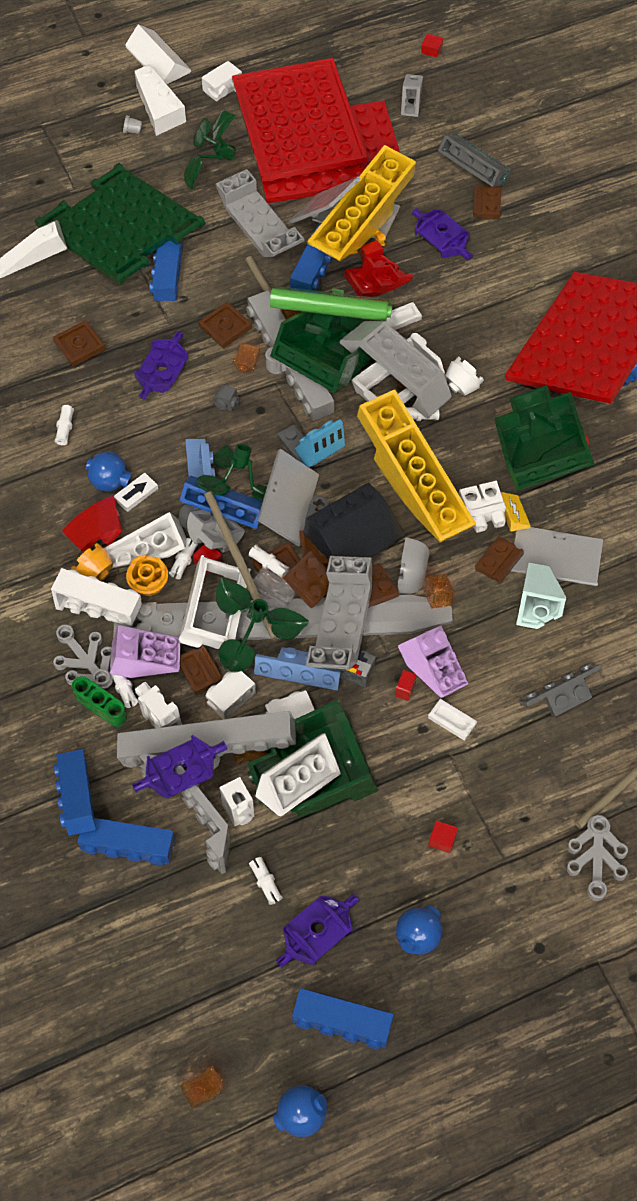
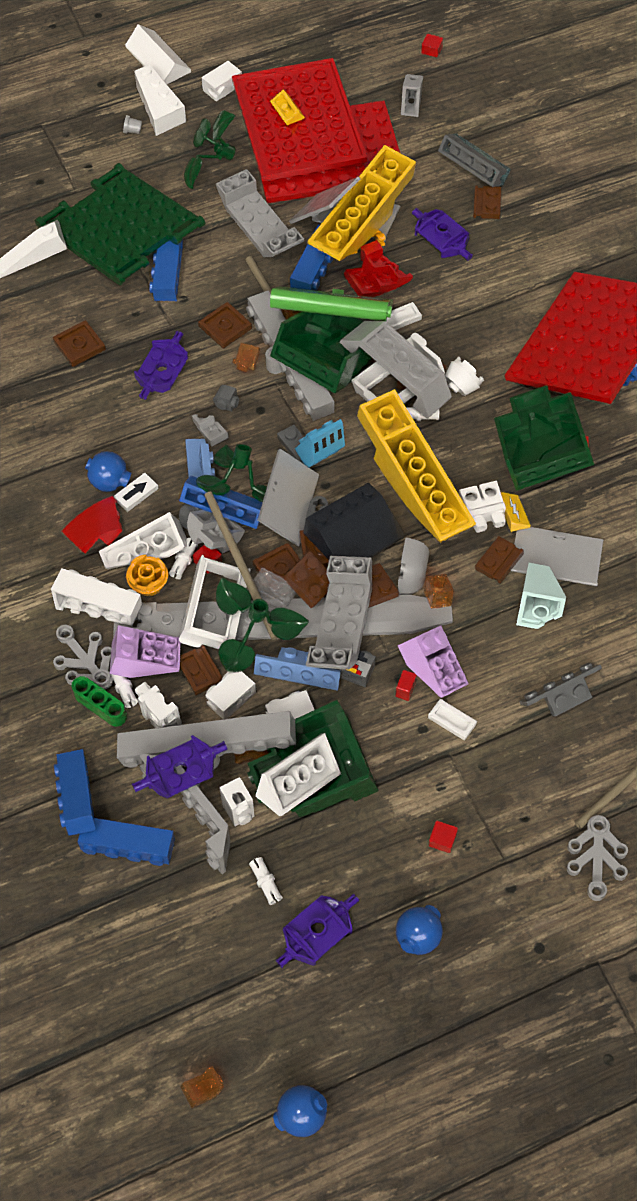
white pin [55,405,74,445] -> none
light orange cone [71,543,113,581] -> none
white pin [249,545,290,579] -> none
blue brick [292,988,393,1050] -> none
none -> light grey slope [192,415,229,446]
none -> yellow slope [270,89,305,125]

